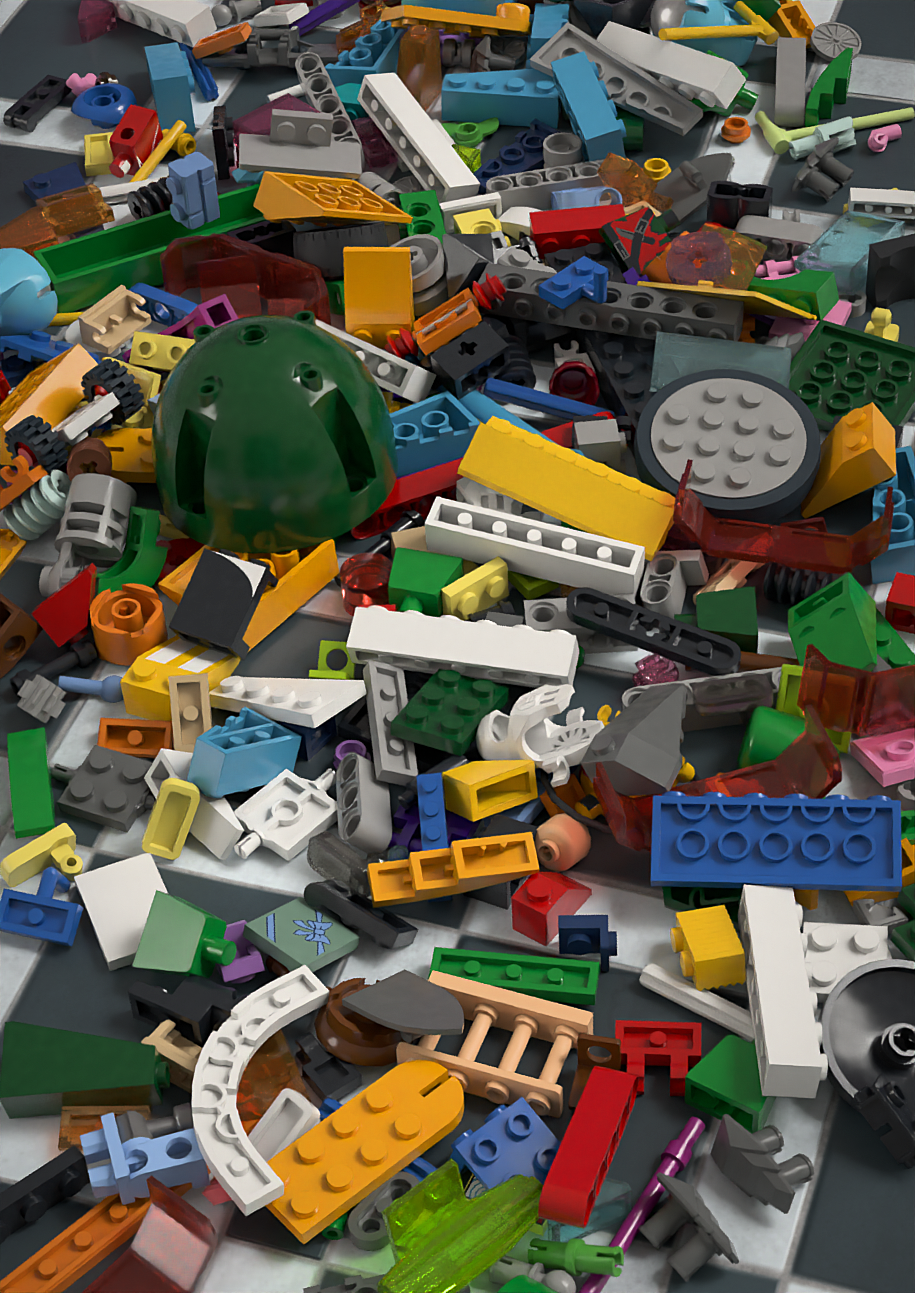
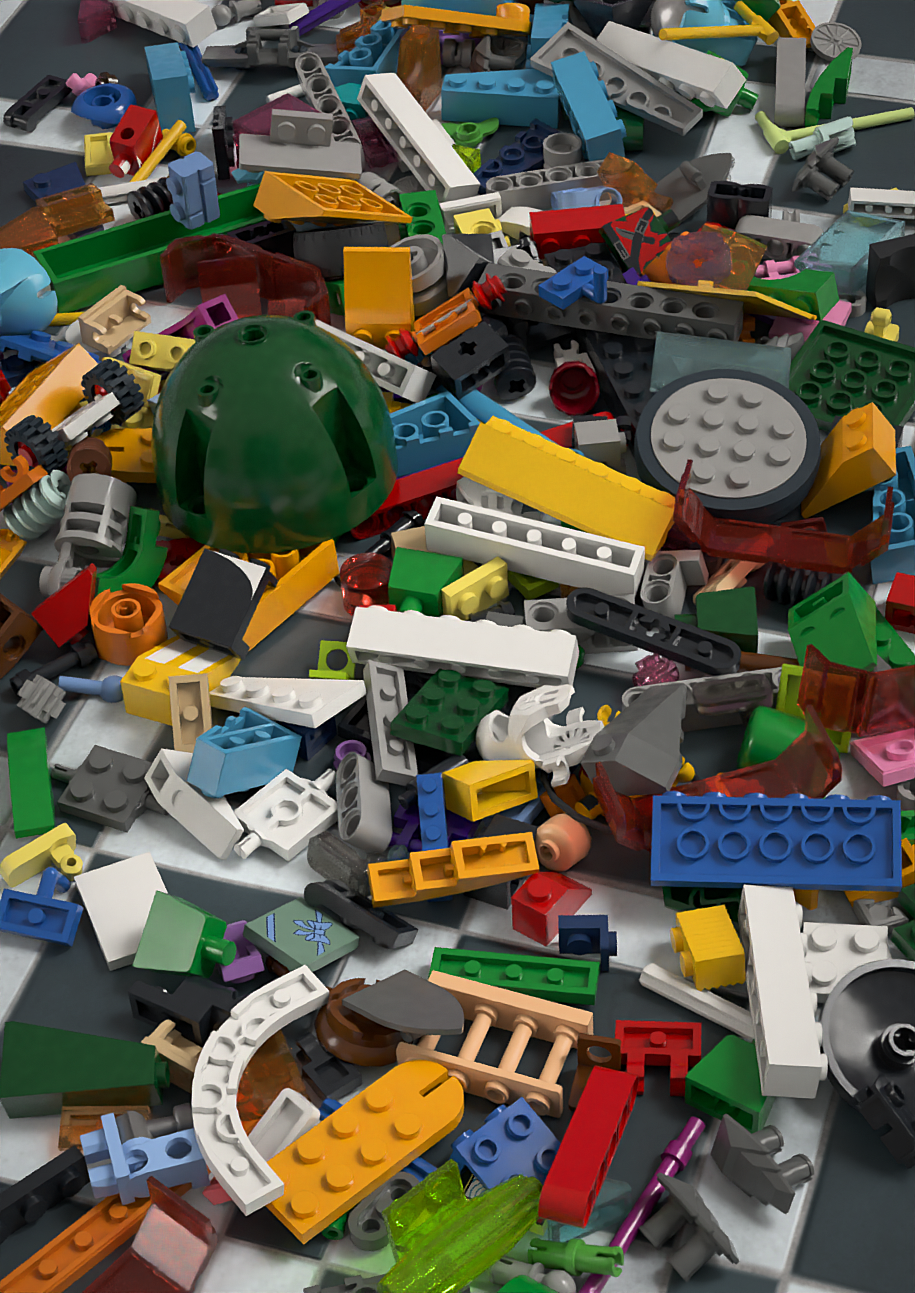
orange slope [97,718,174,759] -> none
blue beam [129,283,198,327] -> none
light yellow piece [142,778,200,860] -> none
orange plate [192,22,252,59] -> none
blue axle [483,378,614,421] -> none
yellow plate [641,158,671,185] -> none
orange plate [721,117,751,144] -> none
bright pink arm [867,124,902,153] -> none

